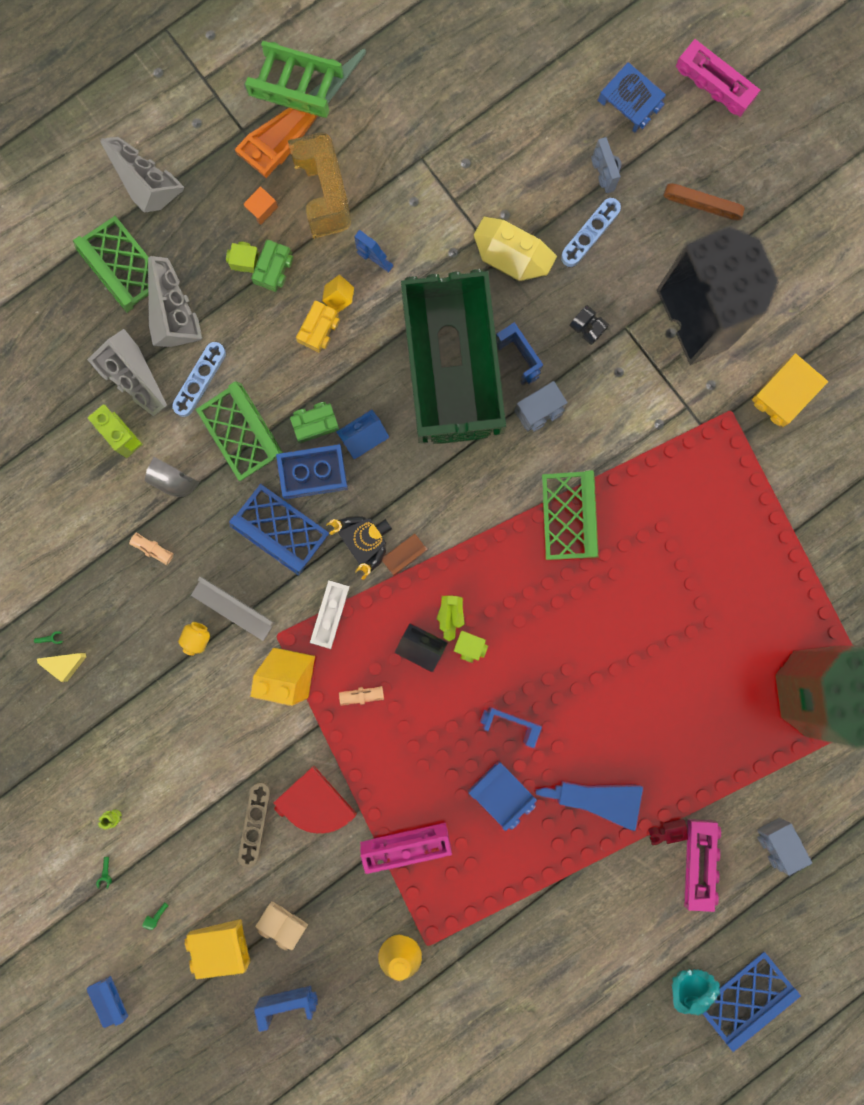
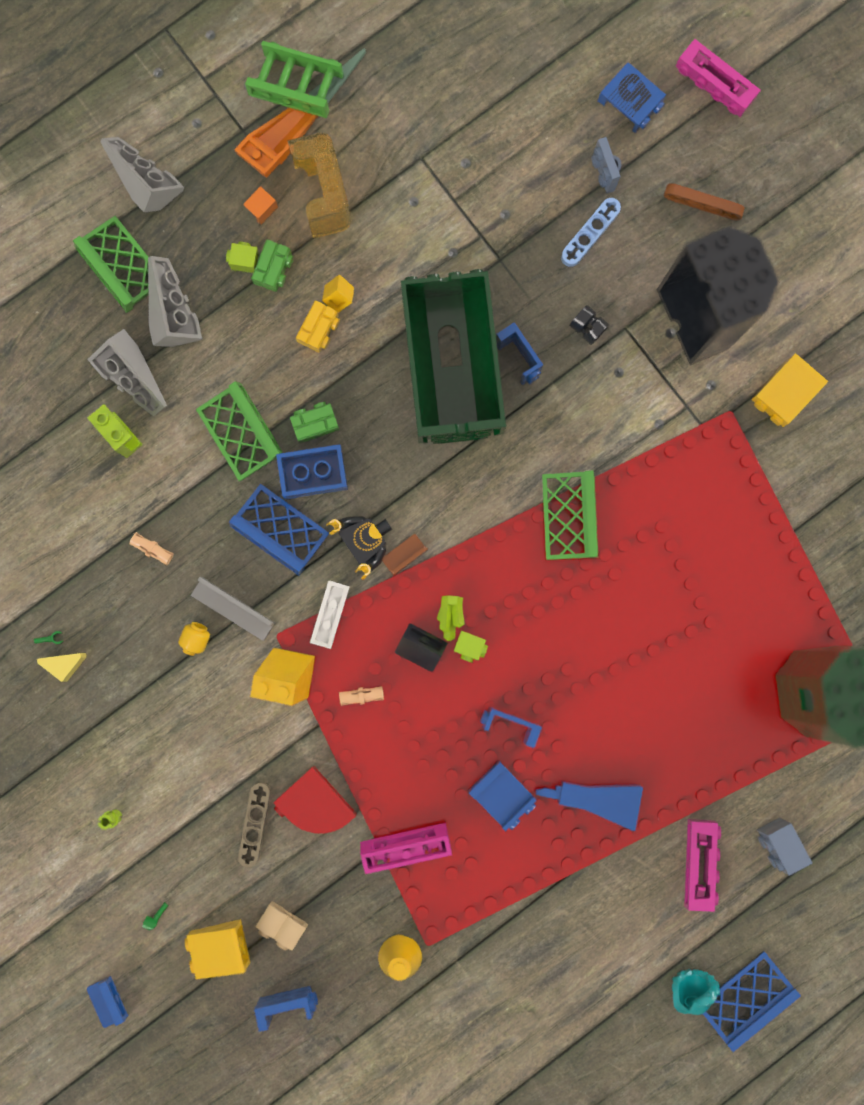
green hand [96,857,112,889] -> none
flat silver brick [145,457,199,497] -> none
light blue beam [173,342,226,417] -> none
blue panel [337,410,389,459] -> none
blue wing [354,230,394,273] -> none
light yellow wedge [474,217,557,281] -> none
sand blue brick [514,381,567,432] -> none
dark red plate [648,819,688,845] -> none

